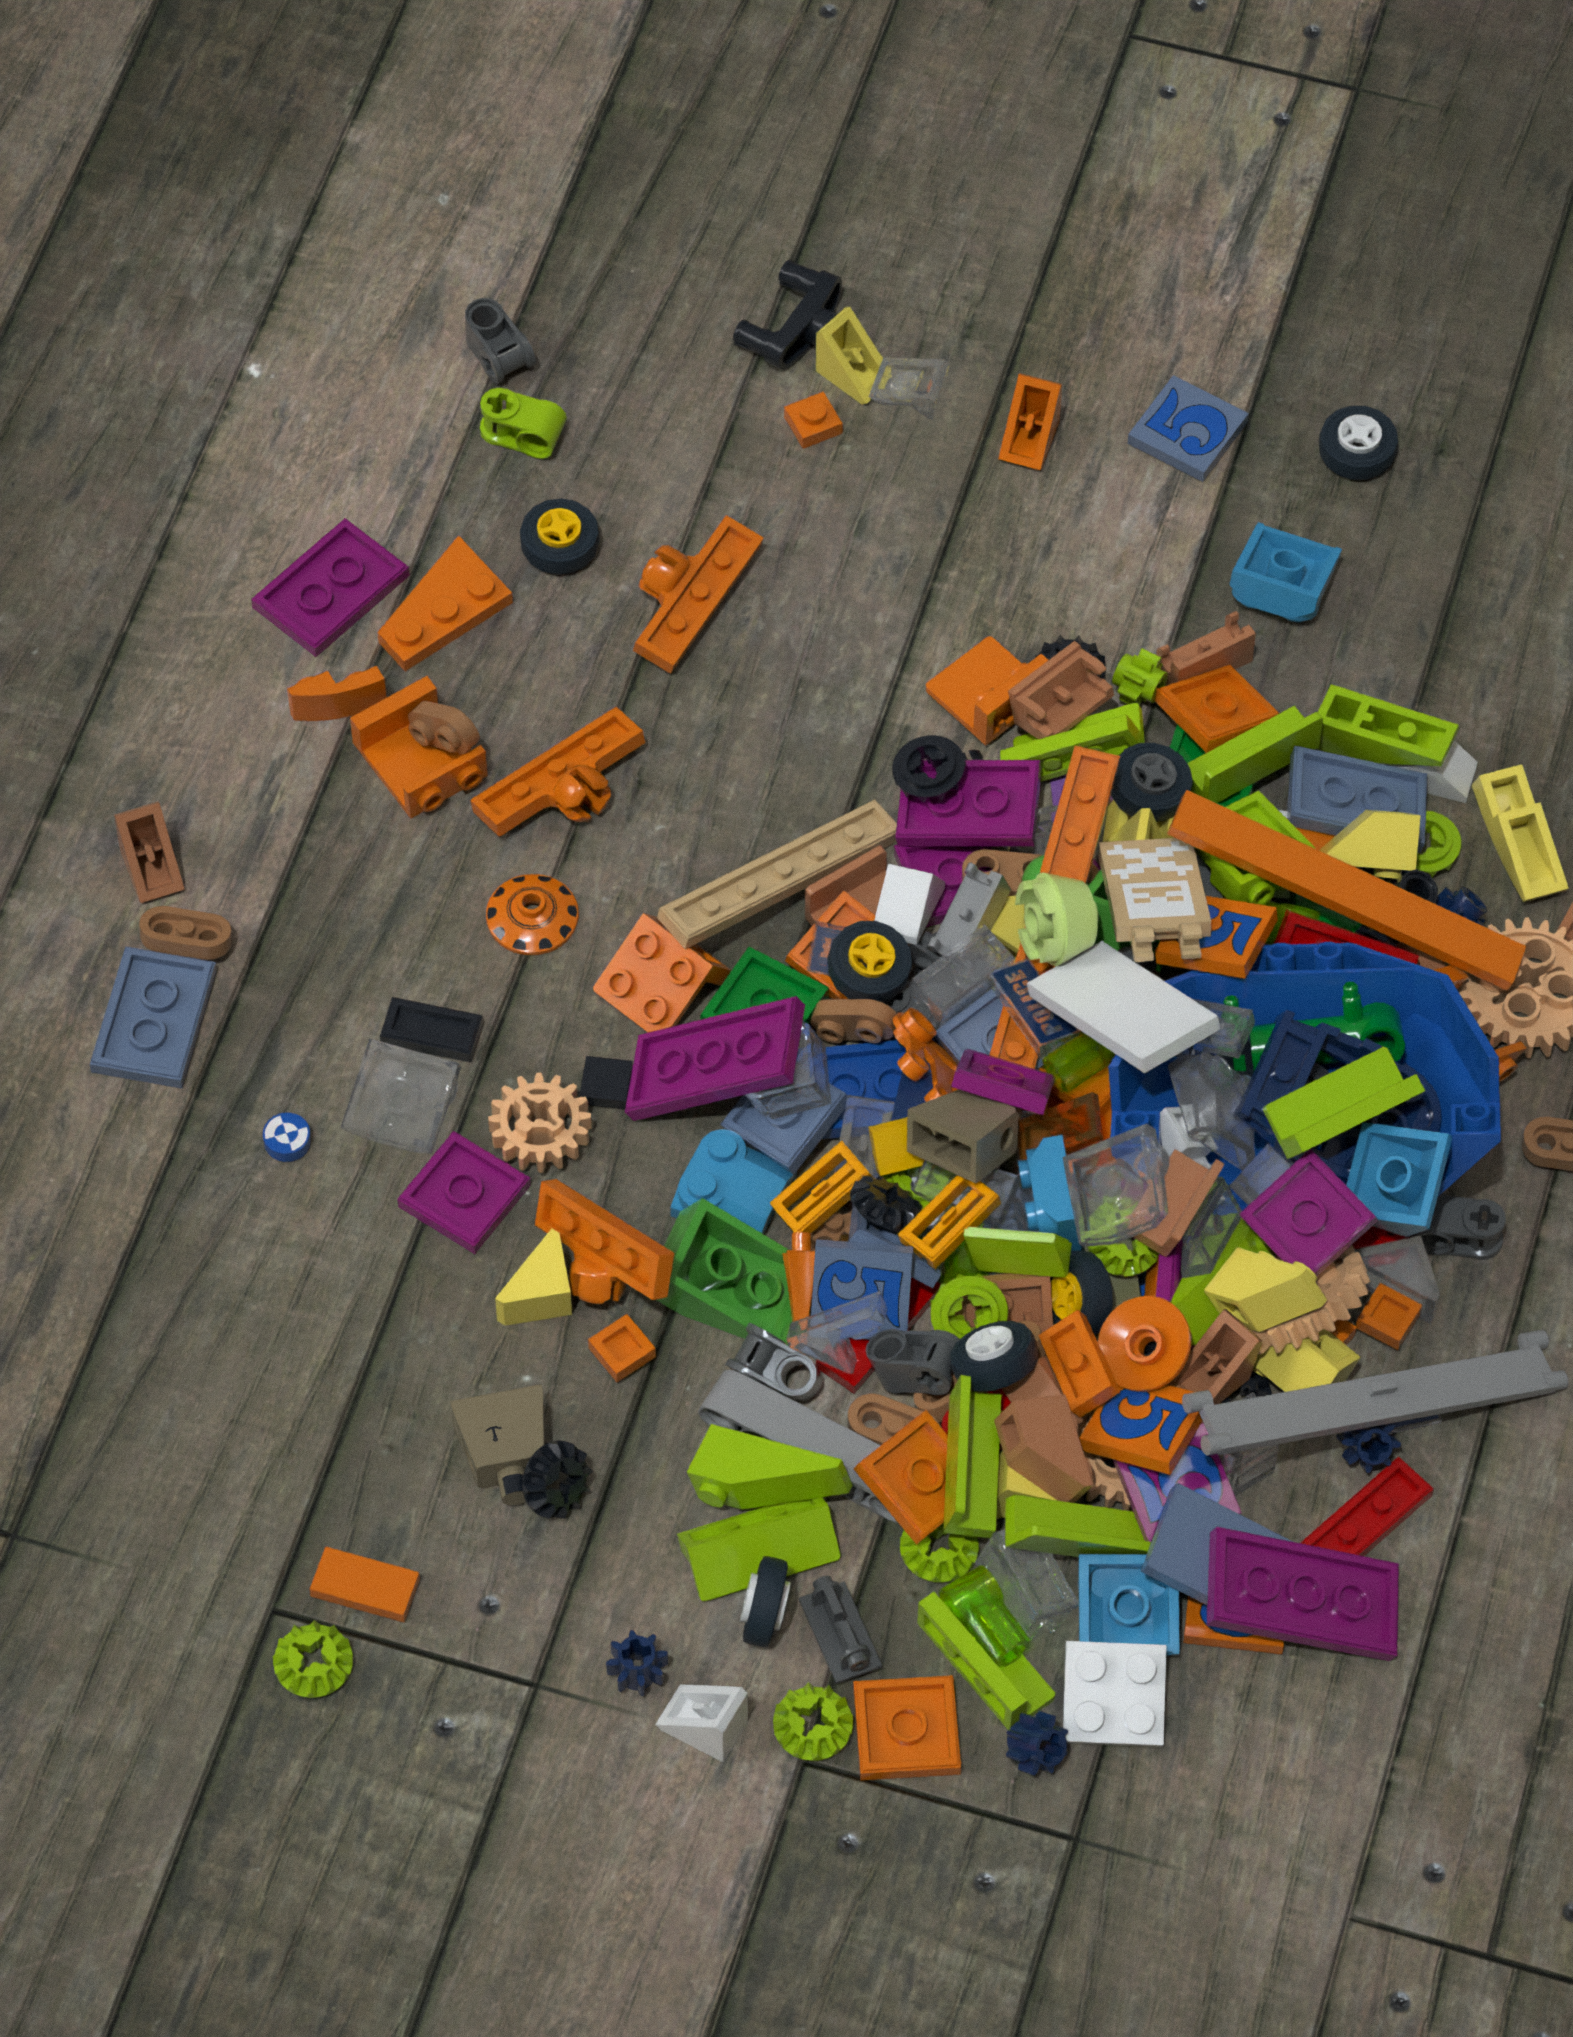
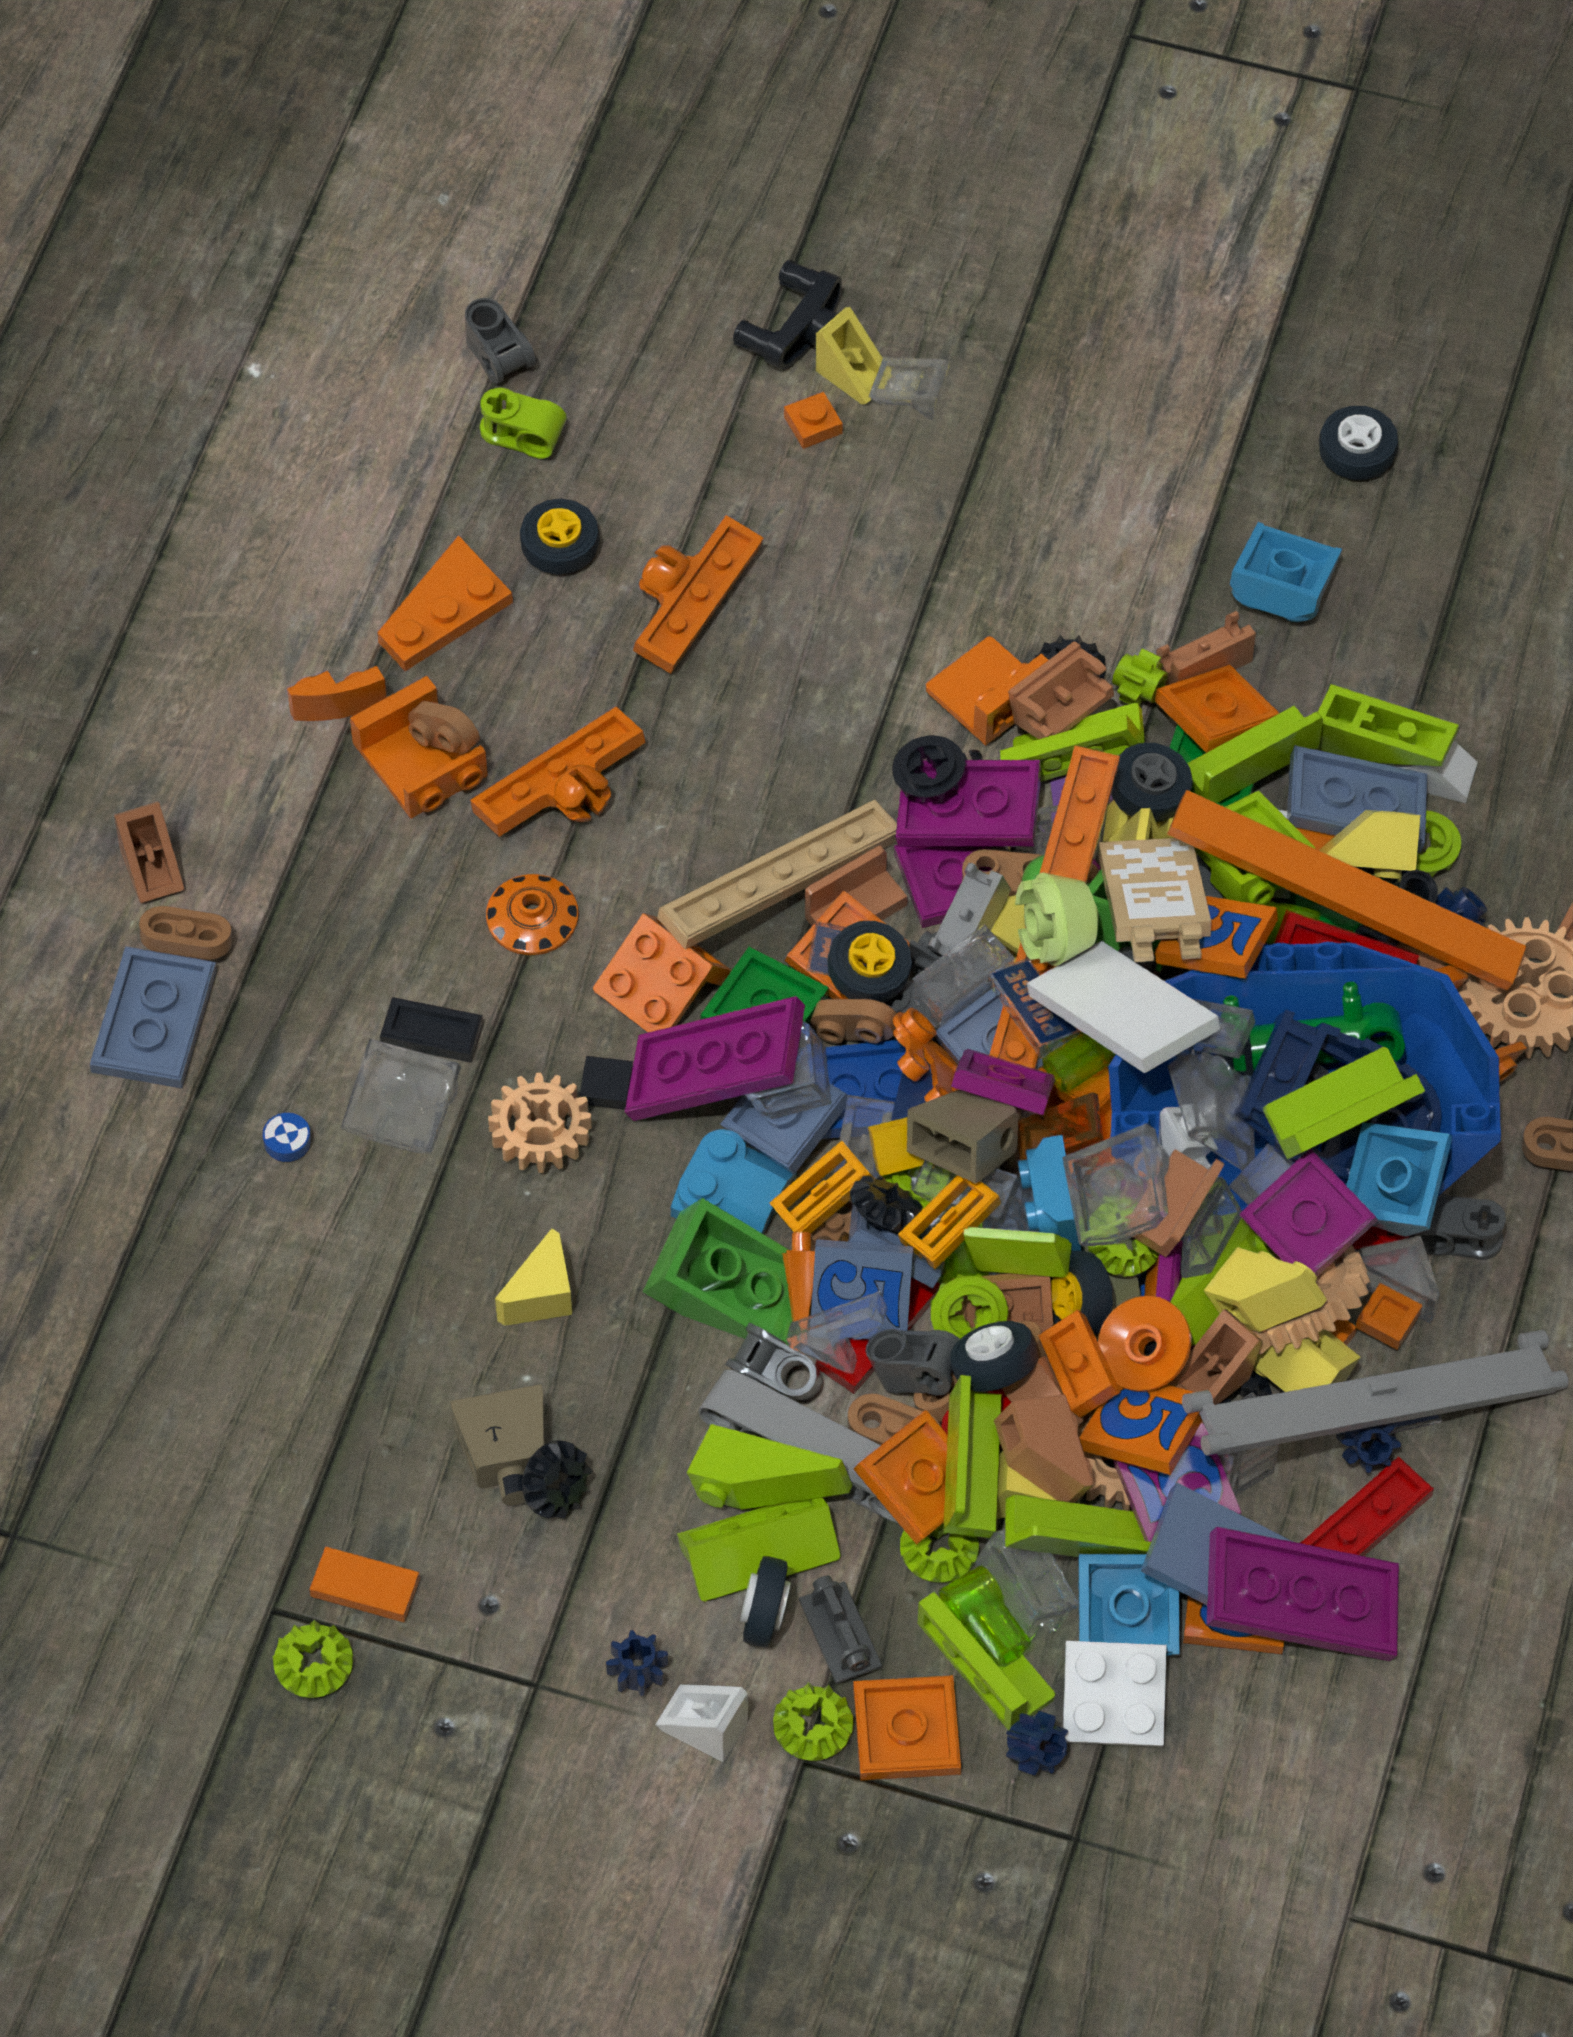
magenta tile [251,518,410,657] -> none
magenta tile [397,1131,531,1254] -> none
orange plate [535,1179,674,1304] -> none
orange plate [588,1314,656,1382] -> none
white slope [874,864,945,945] -> none
orange slope [998,373,1062,470] -> none
sand blue tile [1127,375,1249,482] -> none
light yellow slope [1472,764,1569,902] -> none

